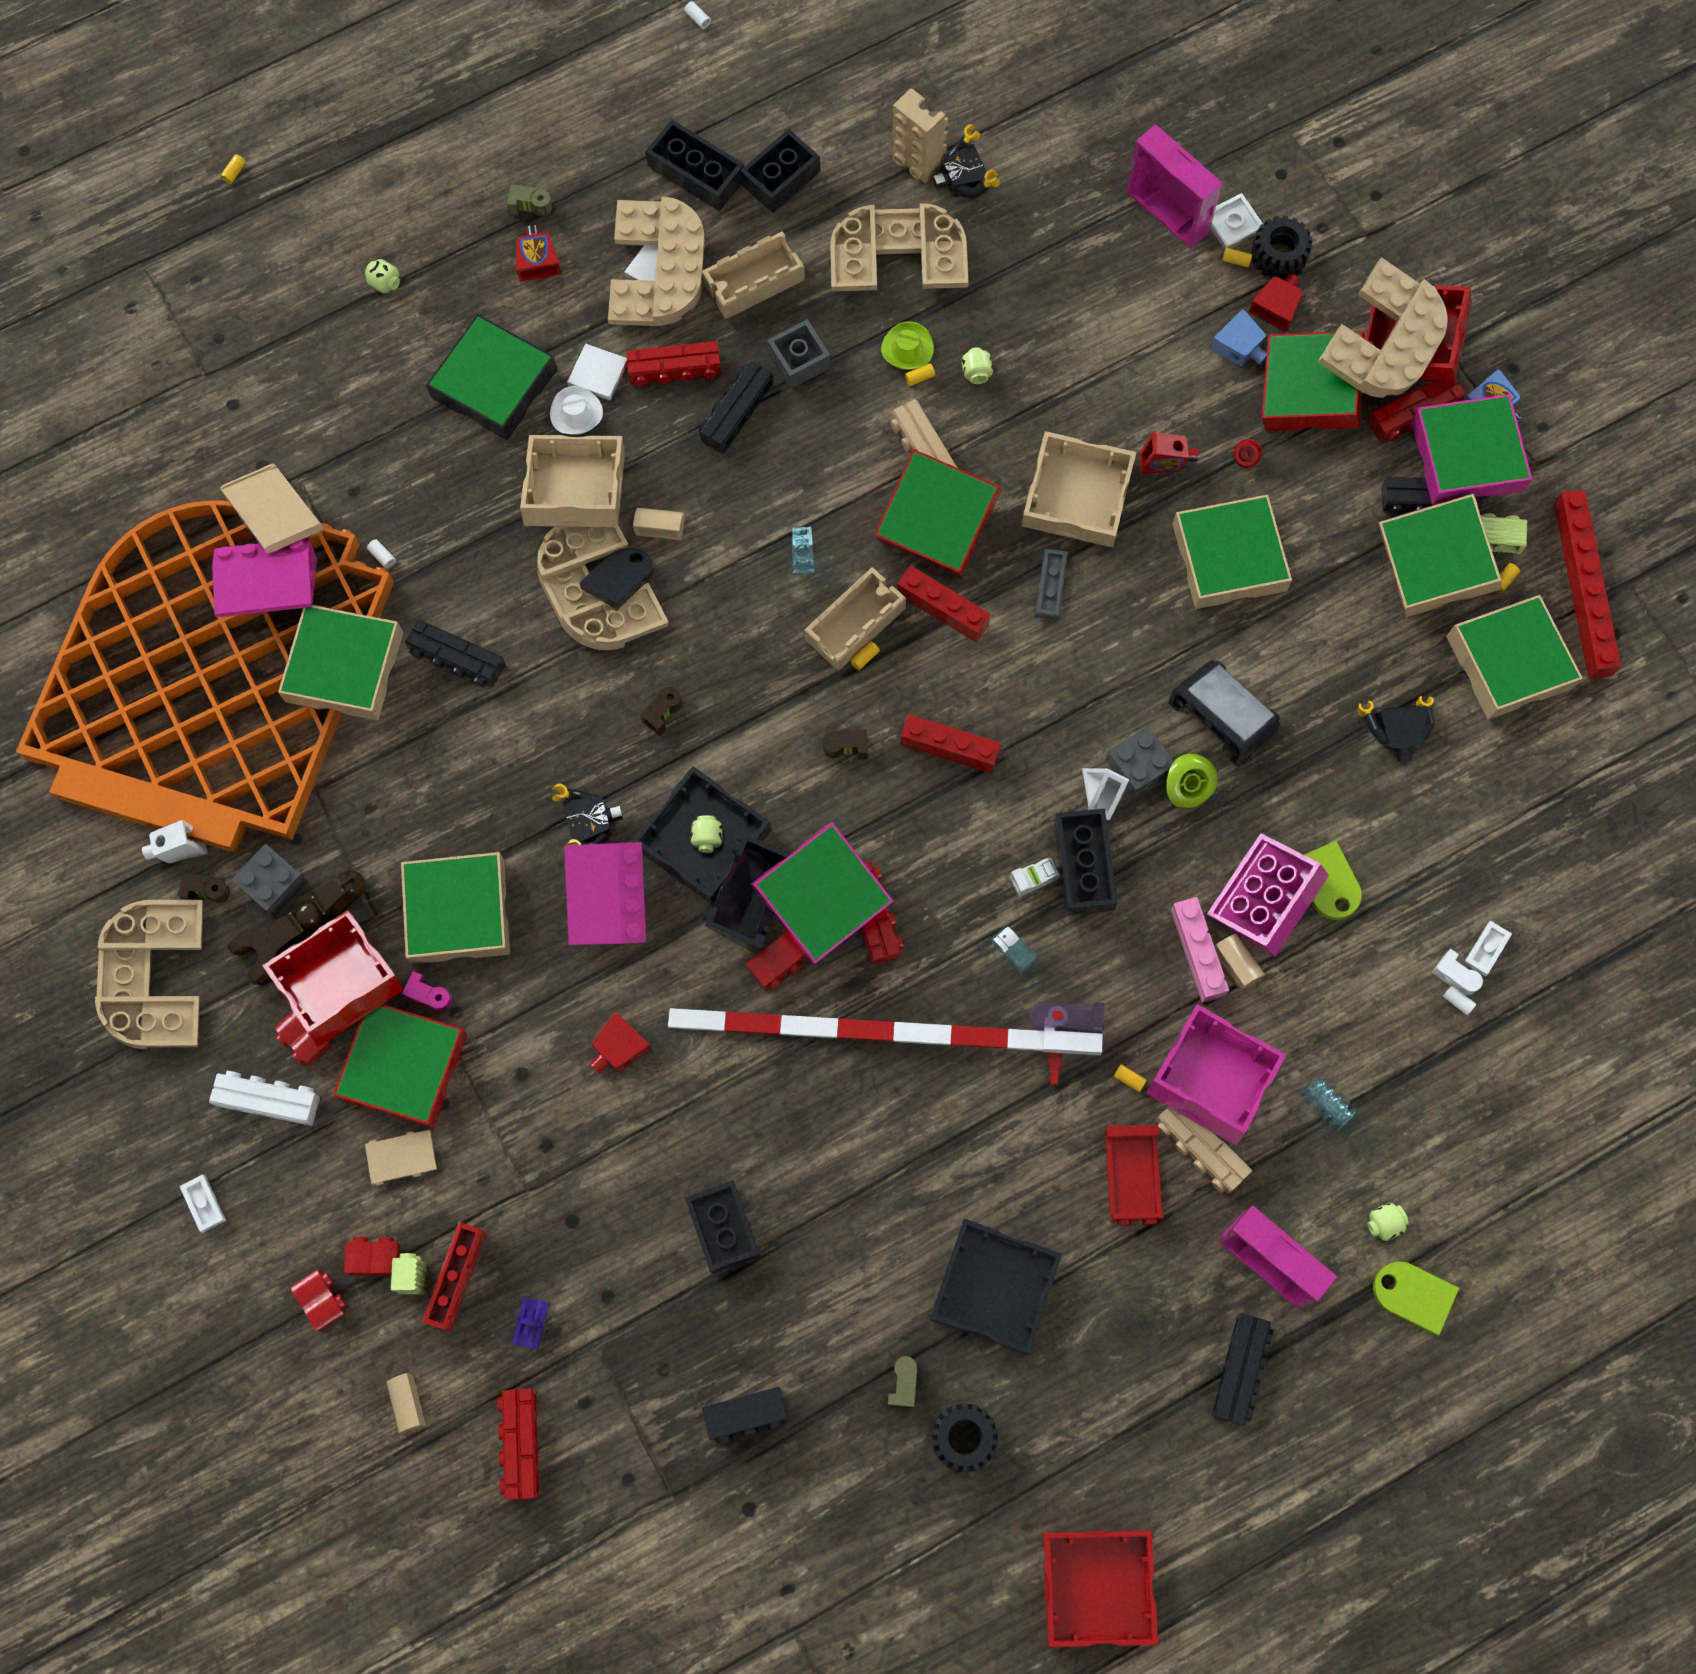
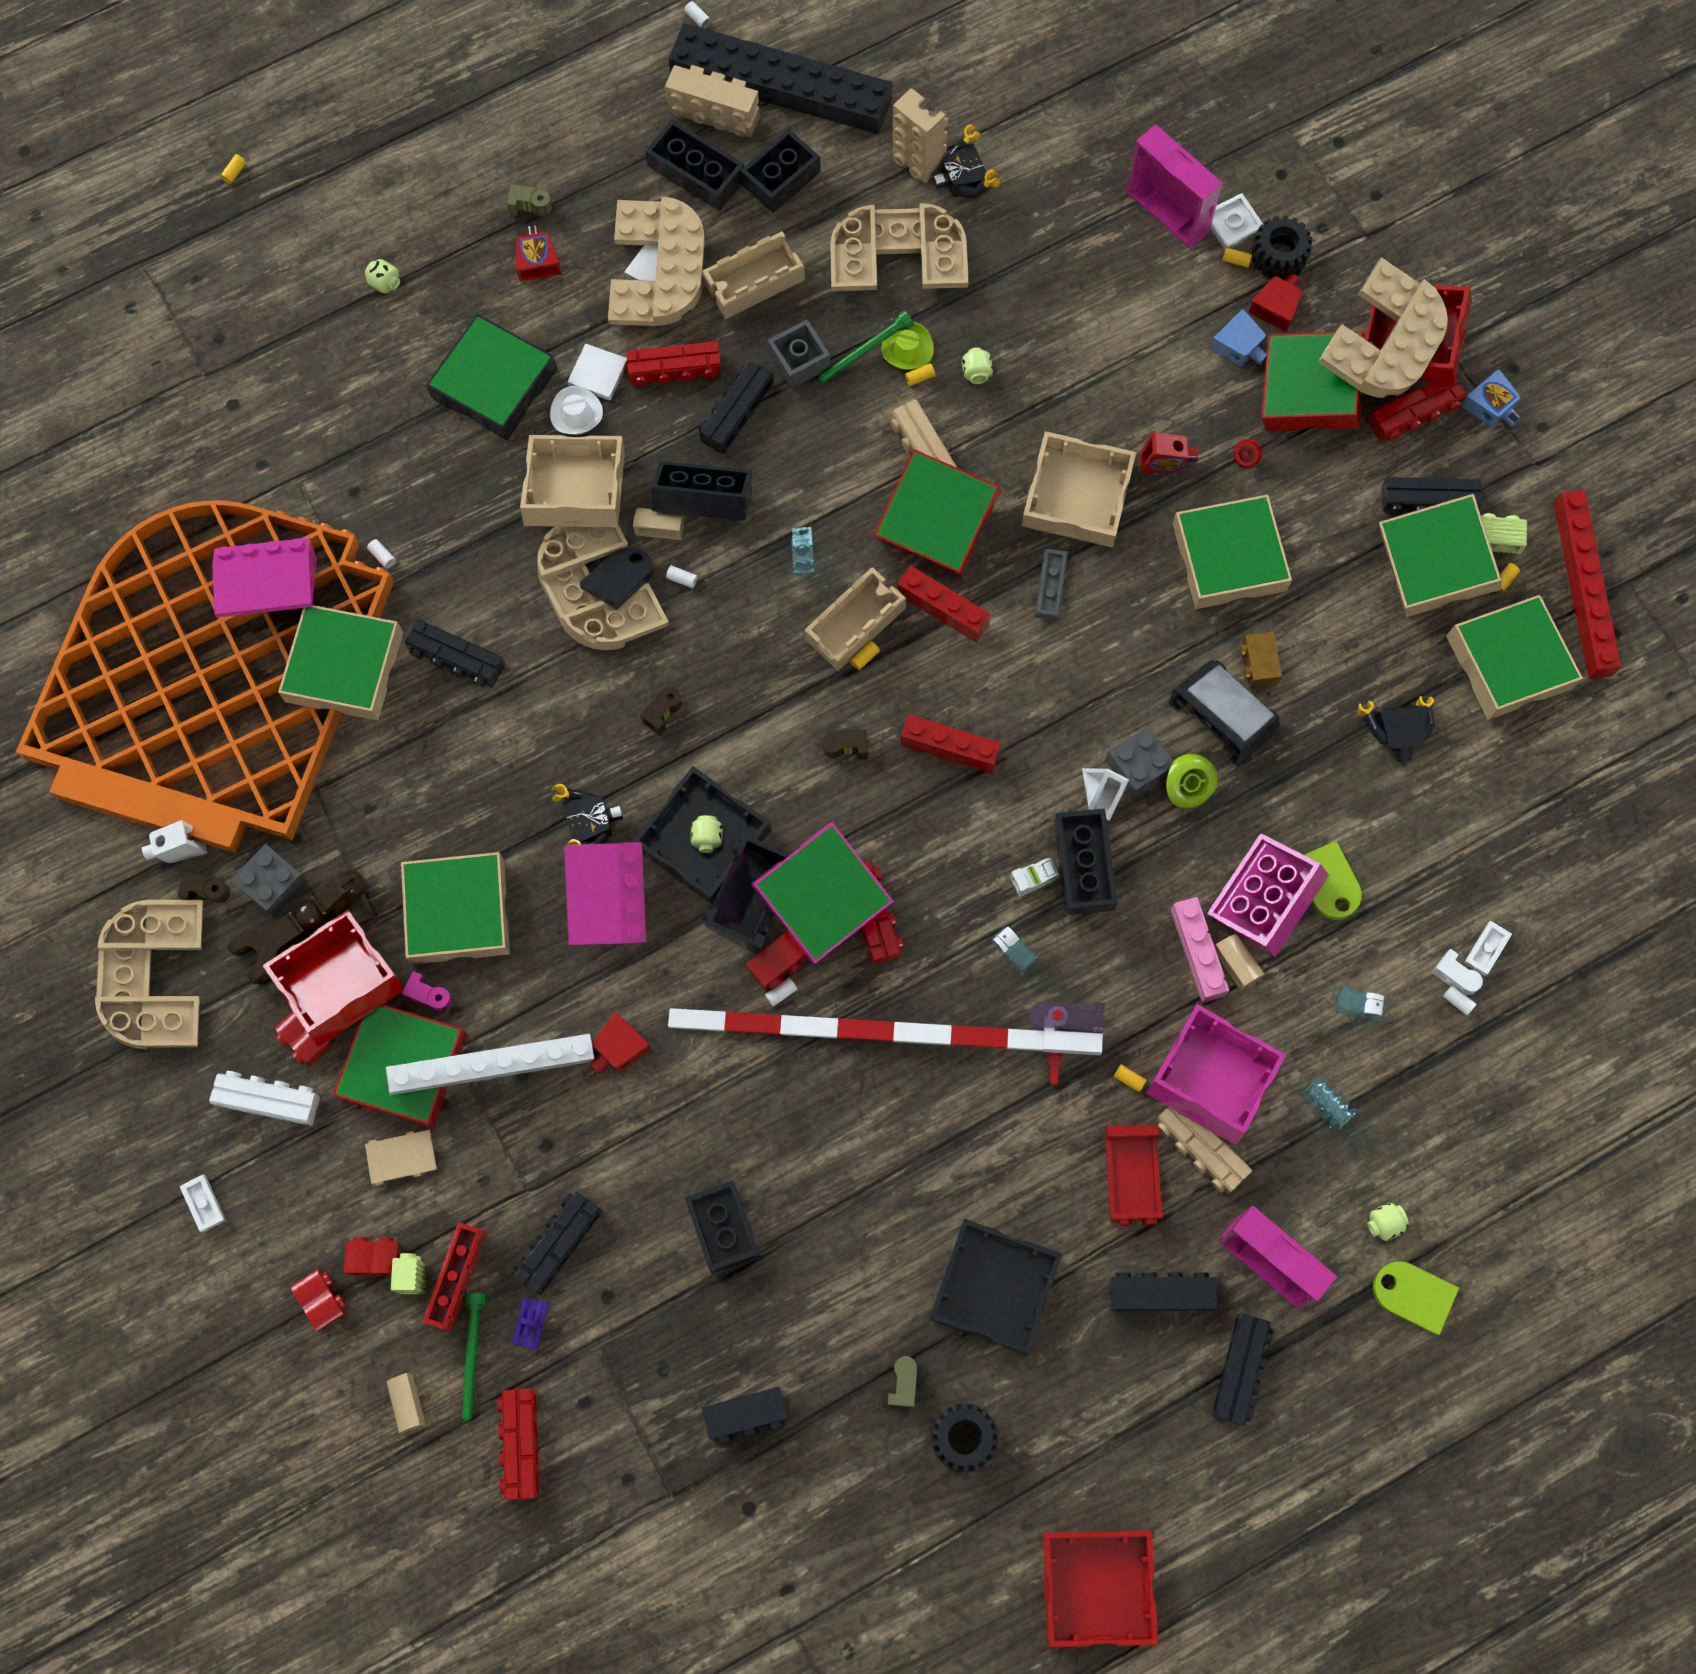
tan door [220,464,323,553] -> none
green tile [1411,394,1532,505] -> none
none -> white brick [386,1034,594,1095]
none -> green piece [462,1293,486,1421]
none -> black brick [514,1191,603,1295]
none -> black brick [651,461,752,521]
none -> tan piece [665,65,760,138]
none -> white piece [666,565,698,589]
none -> black brick [668,23,893,134]
none -> white piece [765,978,798,1007]
none -> green piece [818,310,914,383]
none -> black brick [1109,1272,1218,1311]
none -> pearl gold brick [1239,632,1282,688]
none -> clear light blue leg [1335,985,1386,1019]

